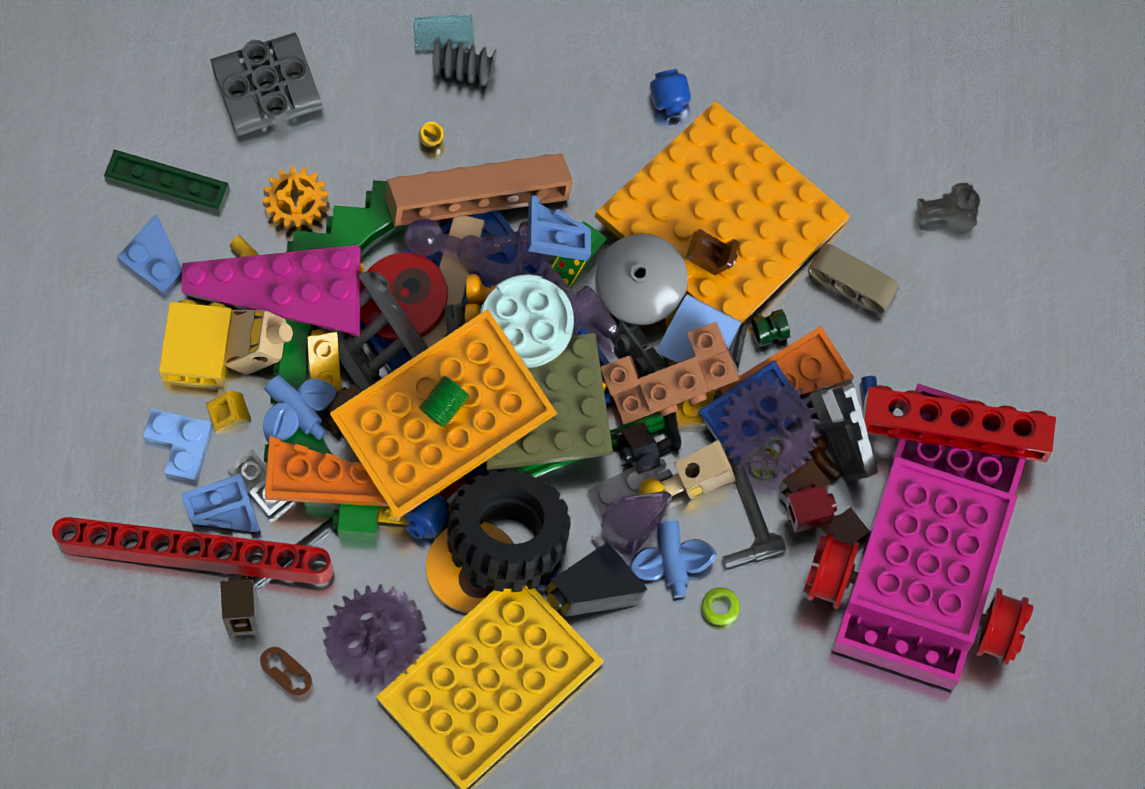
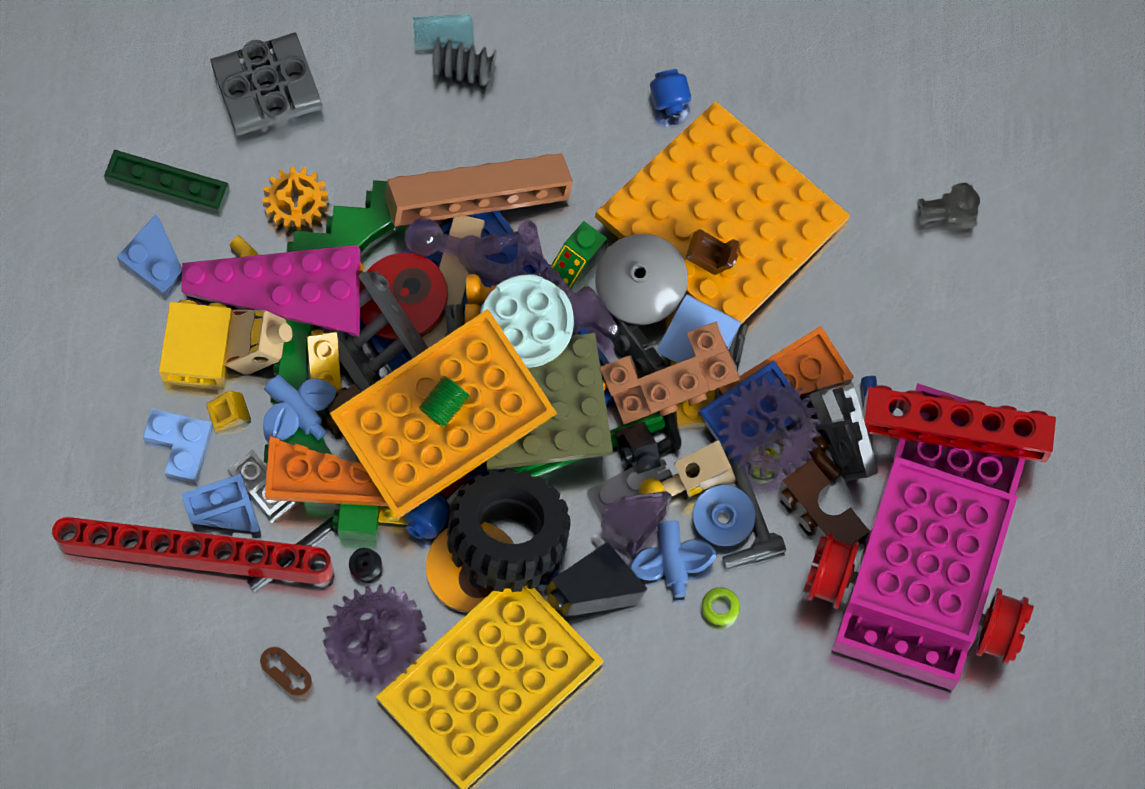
dark brown brick [220,575,260,634] -> none
yellow hinge [418,121,444,147] -> none
medium blue wing [528,195,591,261] -> none
dark green wheel [751,309,790,347] -> none
dark red brick [786,484,837,533] -> none
dark tan beam [808,243,899,314] -> none
none -> black tile [349,547,382,581]
none -> medium blue dish [693,485,756,546]

